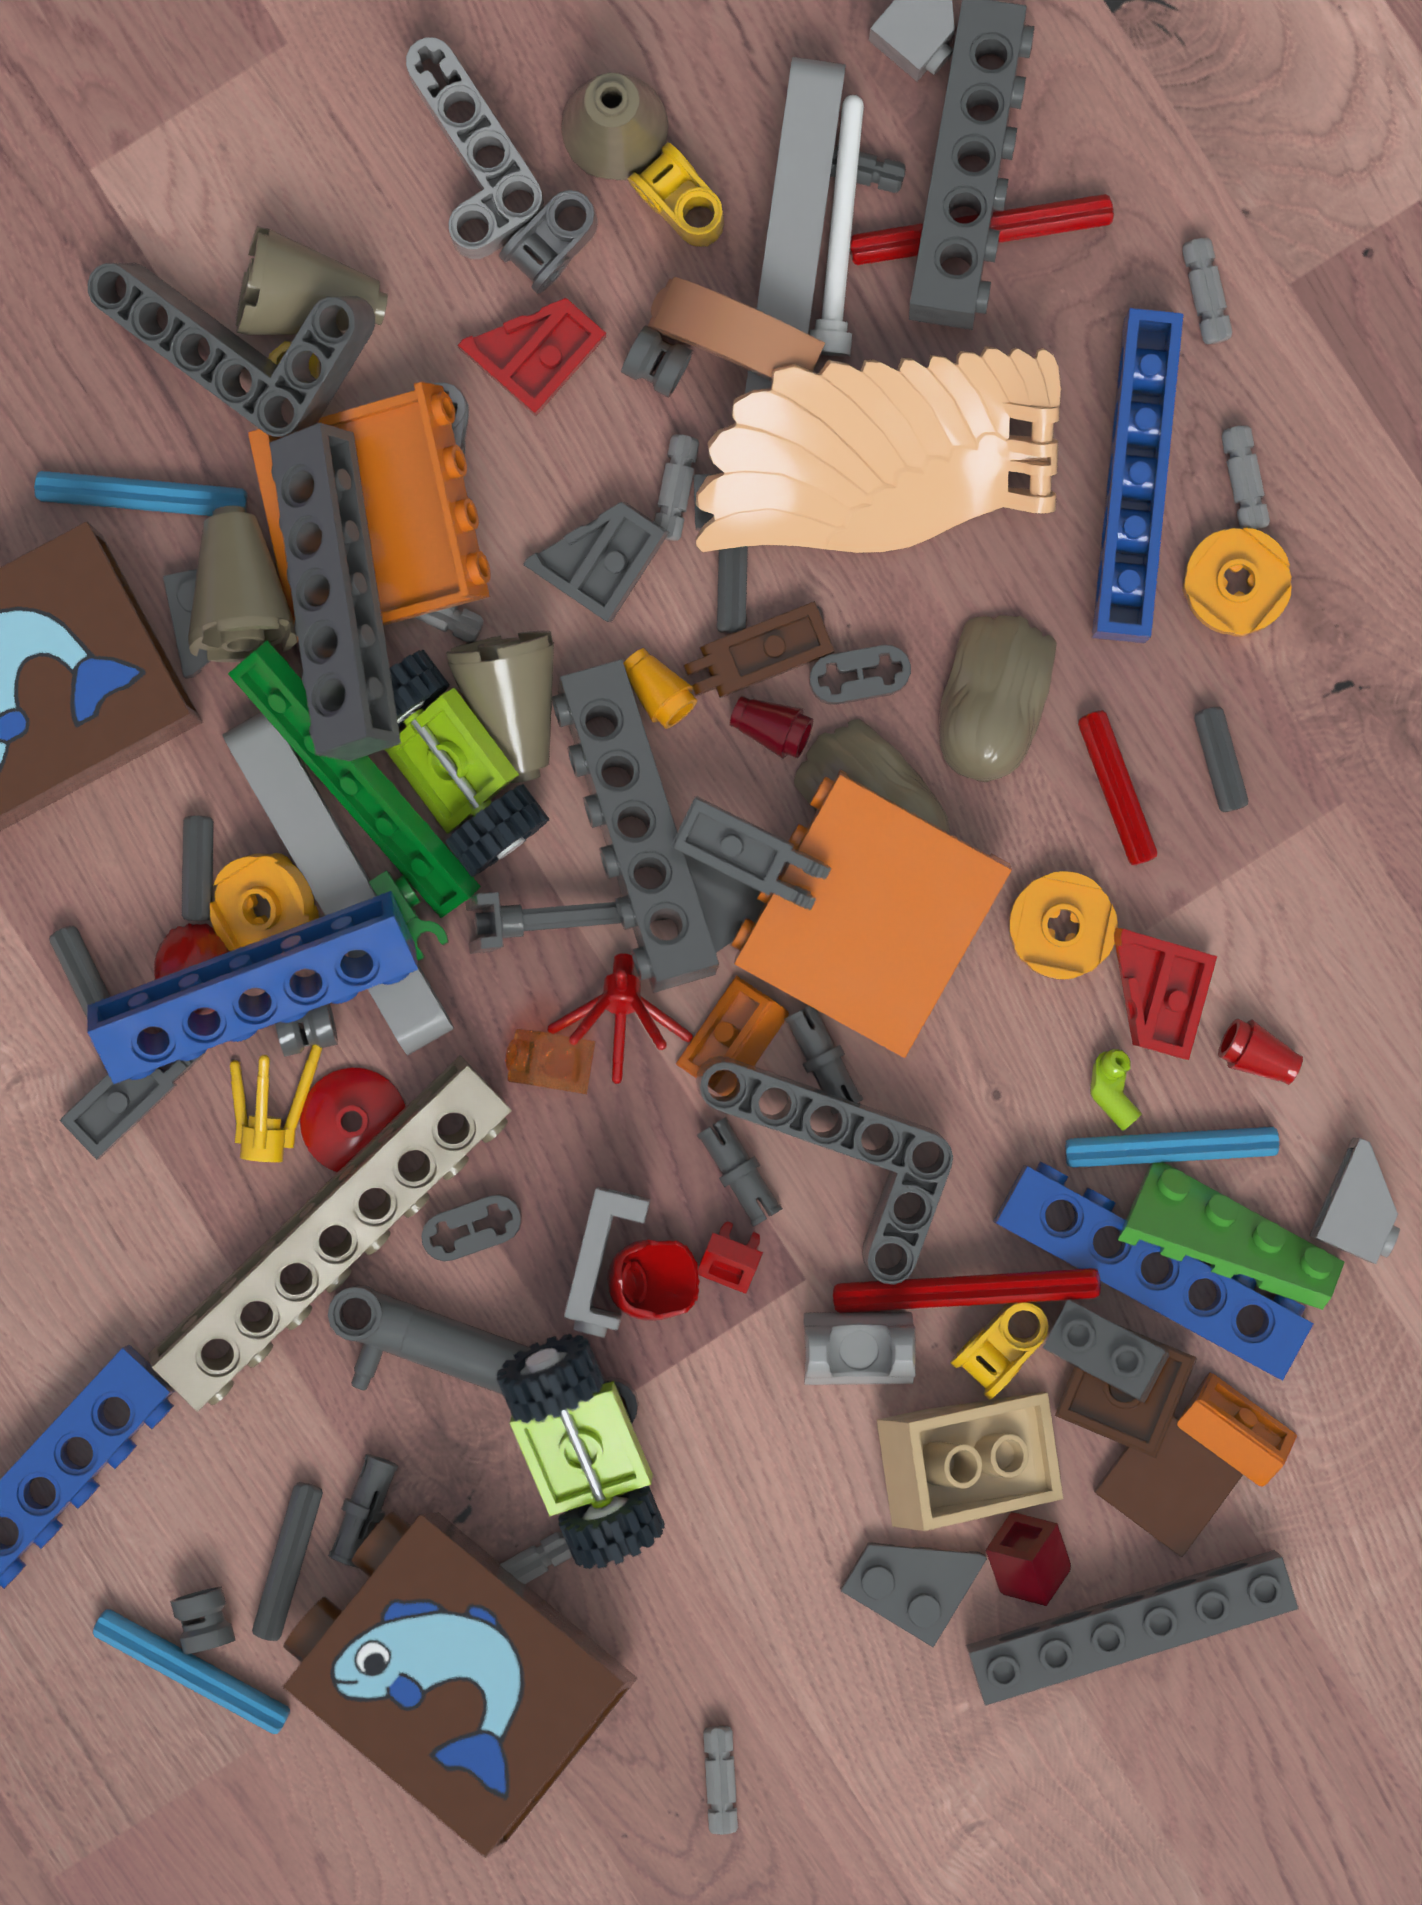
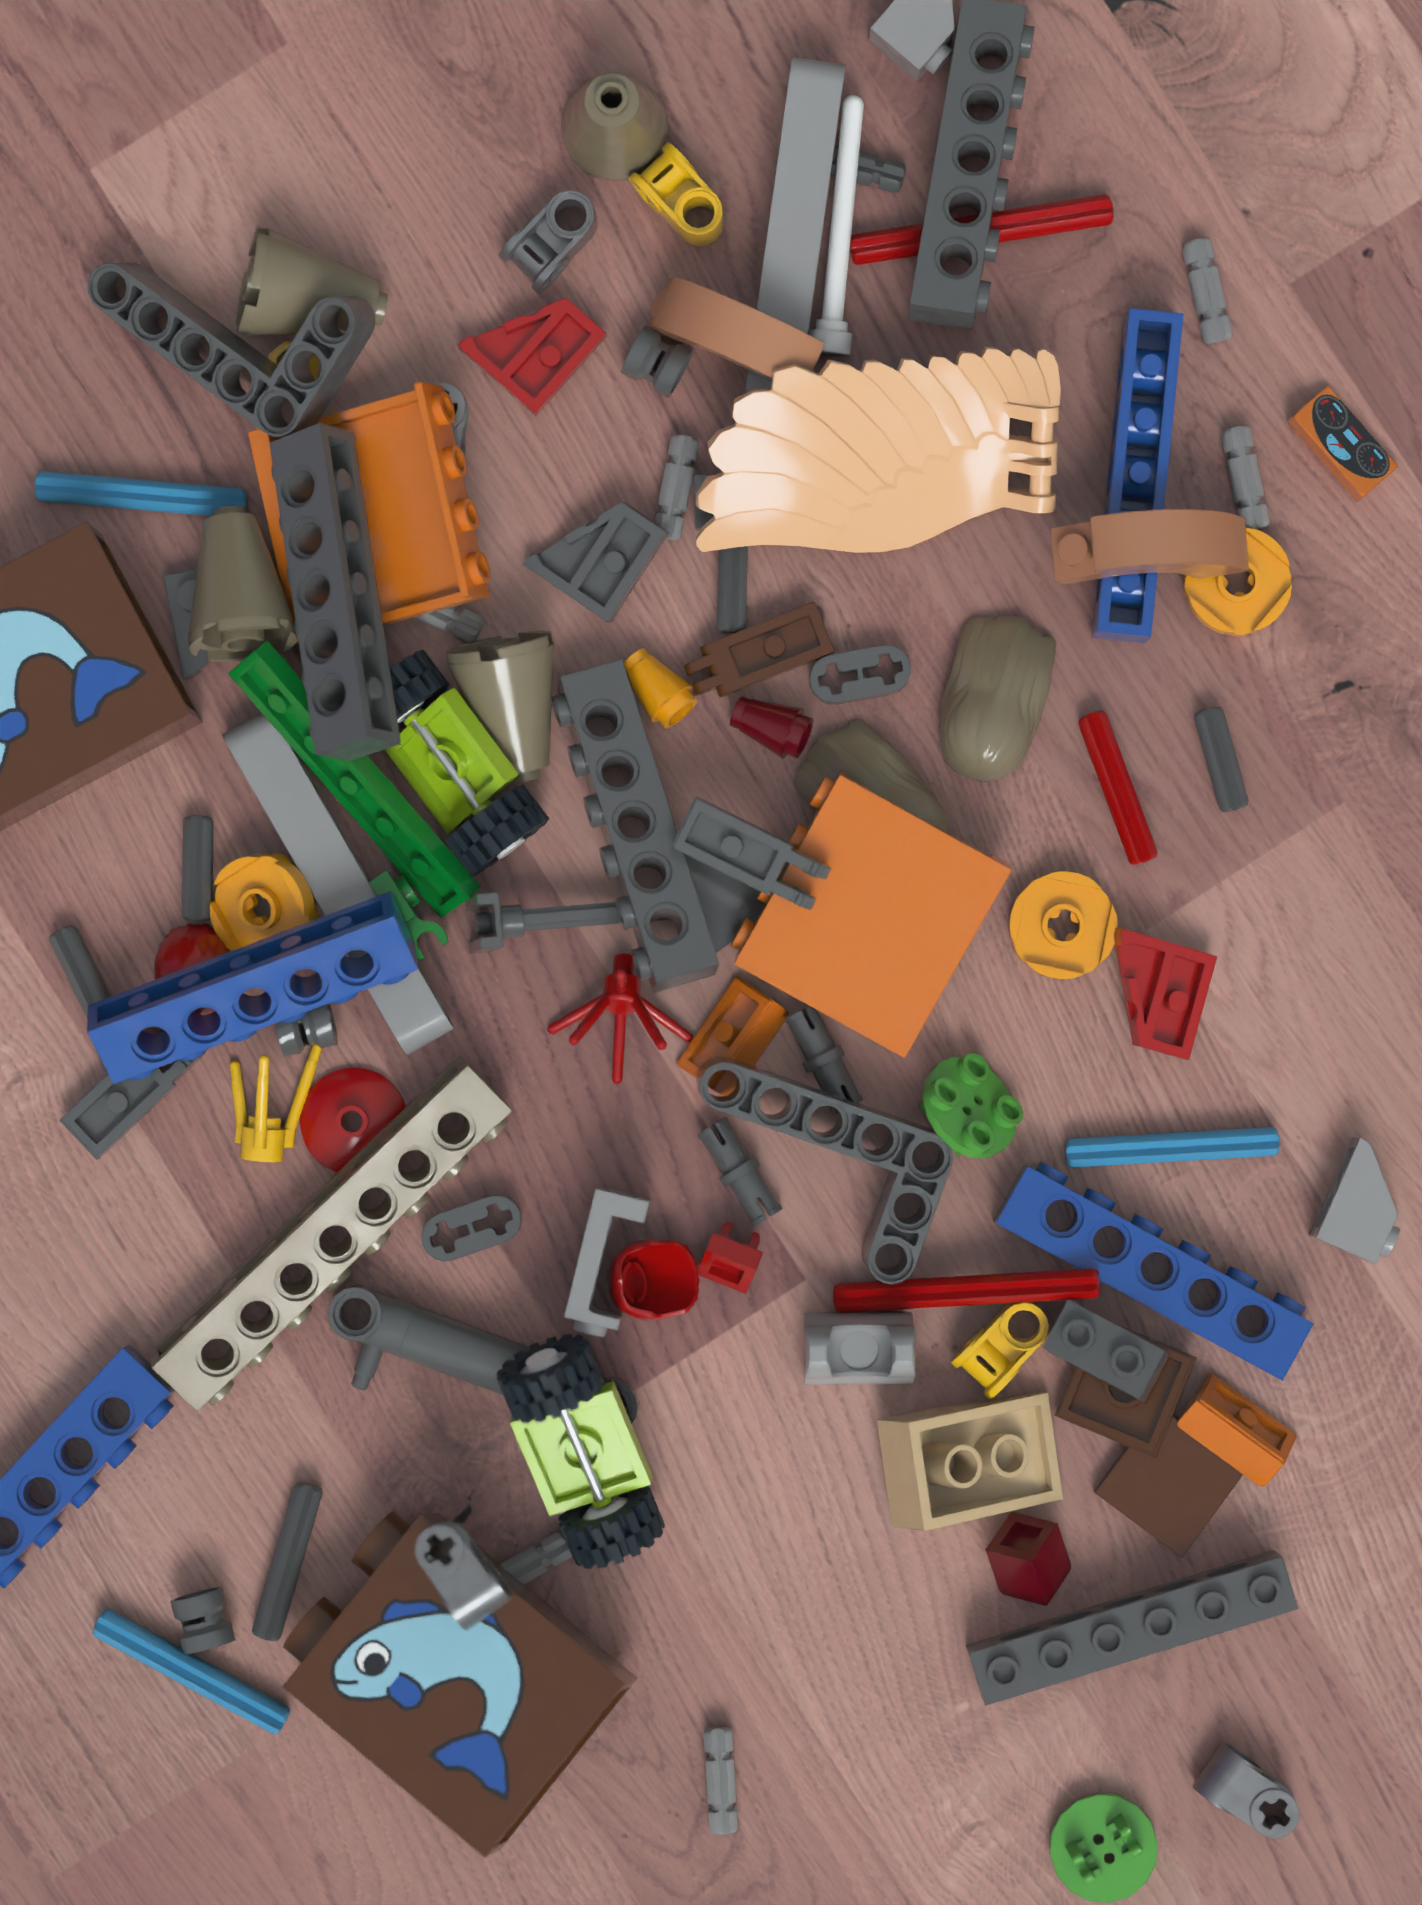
dark grey pin [328,1454,398,1568] -> none
light grey beam [406,37,544,259] -> none
clear orange bracket [505,1029,596,1095] -> none
dark grey wing [840,1543,987,1647] -> none
lime arm [1090,1049,1142,1131] -> none
bright green wing [1117,1162,1345,1310] -> none
red cone [1218,1019,1303,1085] -> none
none -> flat silver piece [415,1522,513,1631]
none -> bright green plate [918,1053,1023,1159]
none -> bright green plate [1049,1792,1158,1903]
none -> nougat arch [1051,509,1249,585]
none -> flat silver piece [1192,1742,1299,1838]
none -> slope [1287,386,1399,502]

